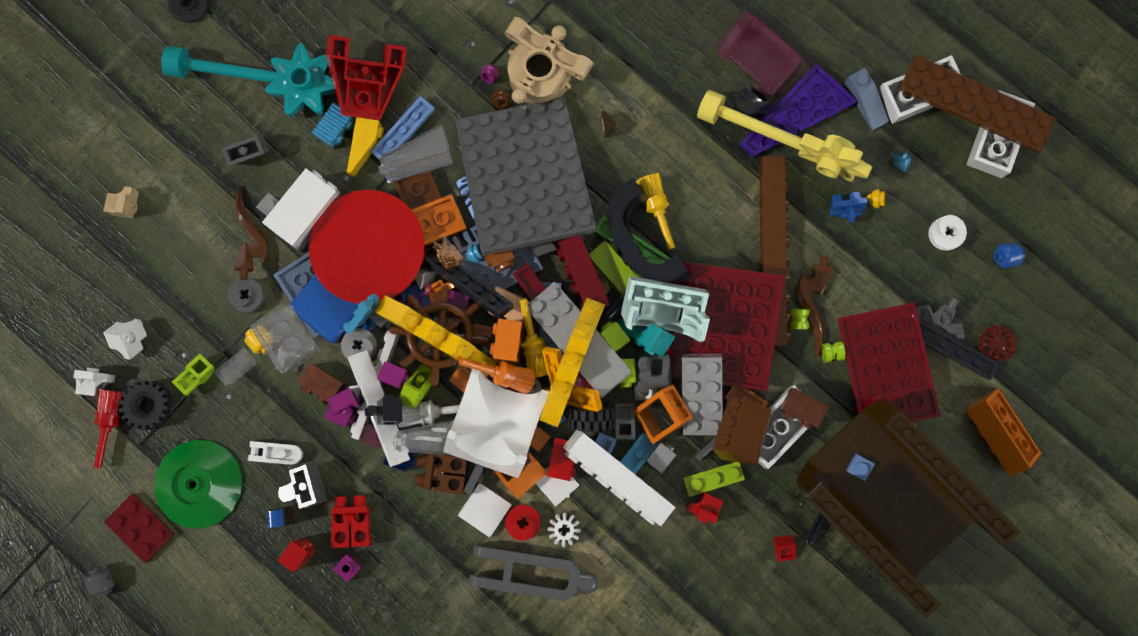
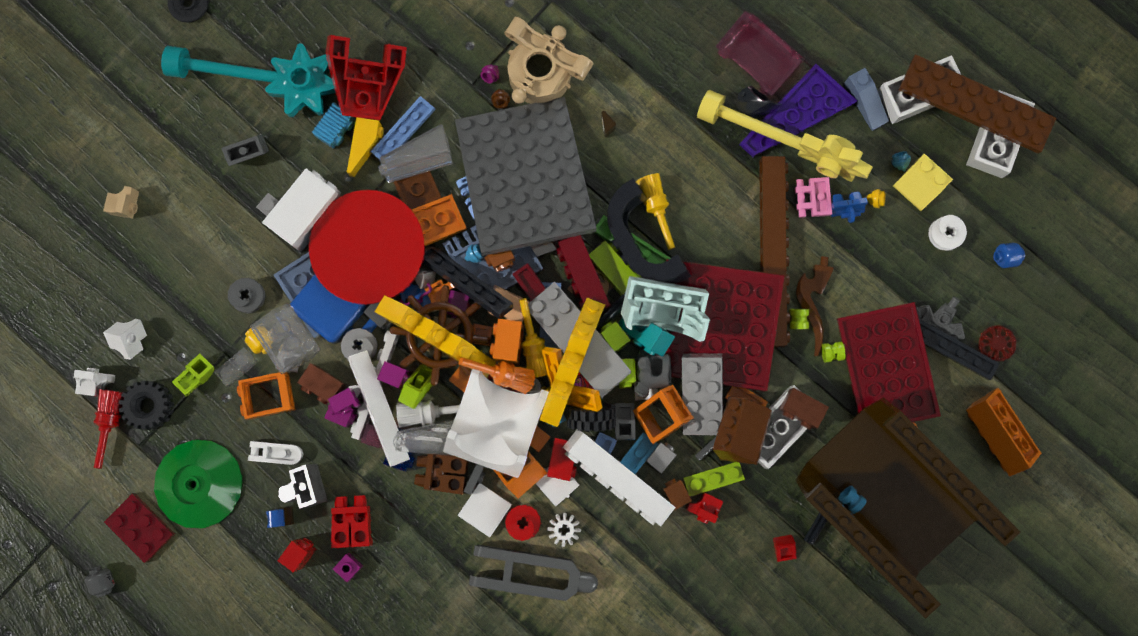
reddish brown piece [234,186,269,280] -> none
dark azure plate [343,294,380,334] -> none
black brick [365,395,403,425] -> none
clear orange plate [433,236,463,270] -> none
medium blue plate [846,453,875,481] -> none
none -> orange window [237,371,295,420]
none -> dark orange brick [662,478,692,510]
none -> bright pink plate [795,177,832,218]
none -> dark azure wheel [838,486,867,514]
none -> light yellow slope [893,154,953,211]

